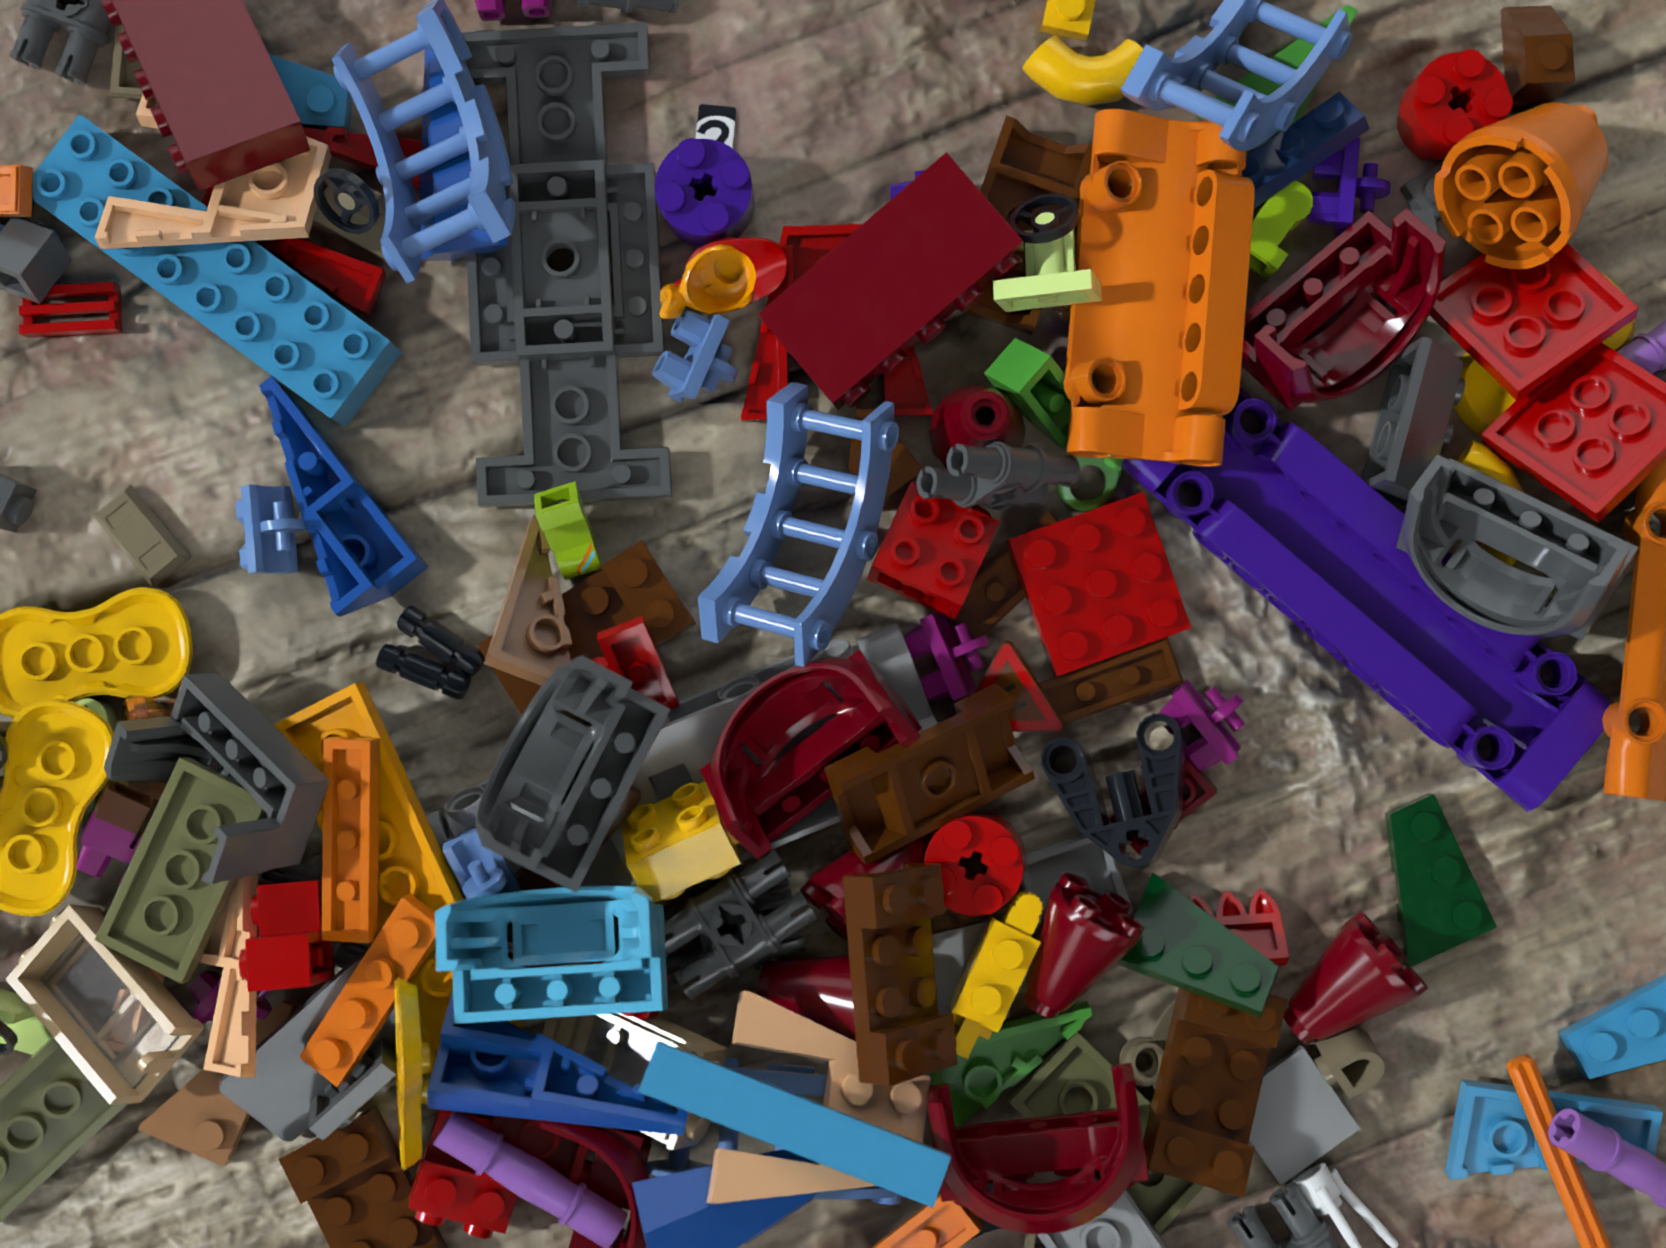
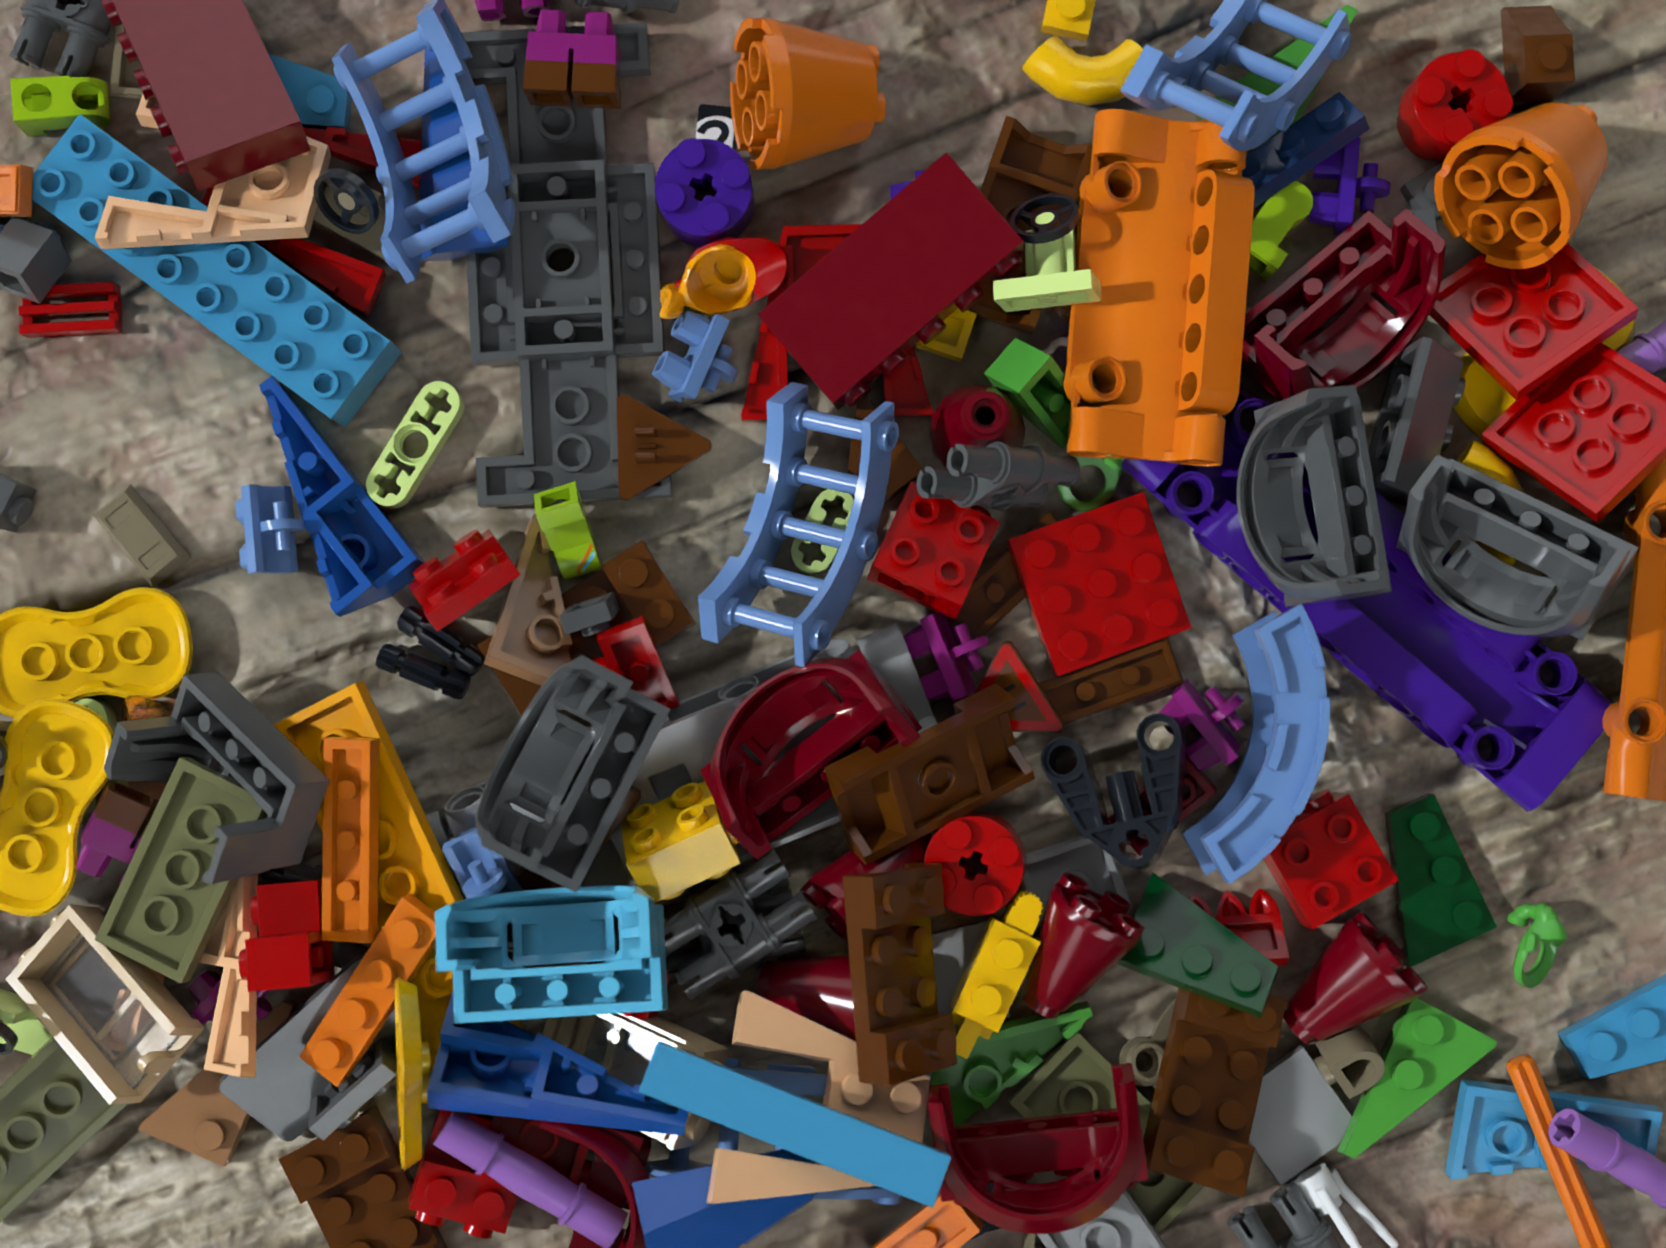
none -> lime leg [10,76,111,137]
none -> yellowish green beam [366,381,464,509]
none -> red plate [409,529,521,632]
none -> hips [522,9,621,109]
none -> dark grey plate [559,591,620,637]
none -> reddish brown piece [617,394,712,501]
none -> orange cone [730,18,886,170]
none -> yellowish green beam [791,489,854,575]
none -> yellow plate [916,308,977,362]
none -> medium blue fence [1181,604,1330,884]
none -> dark grey piece [1237,385,1392,607]
none -> red brick [1263,789,1399,930]
none -> bright green wing [1337,998,1498,1159]
none -> bright green piece [1507,902,1568,988]

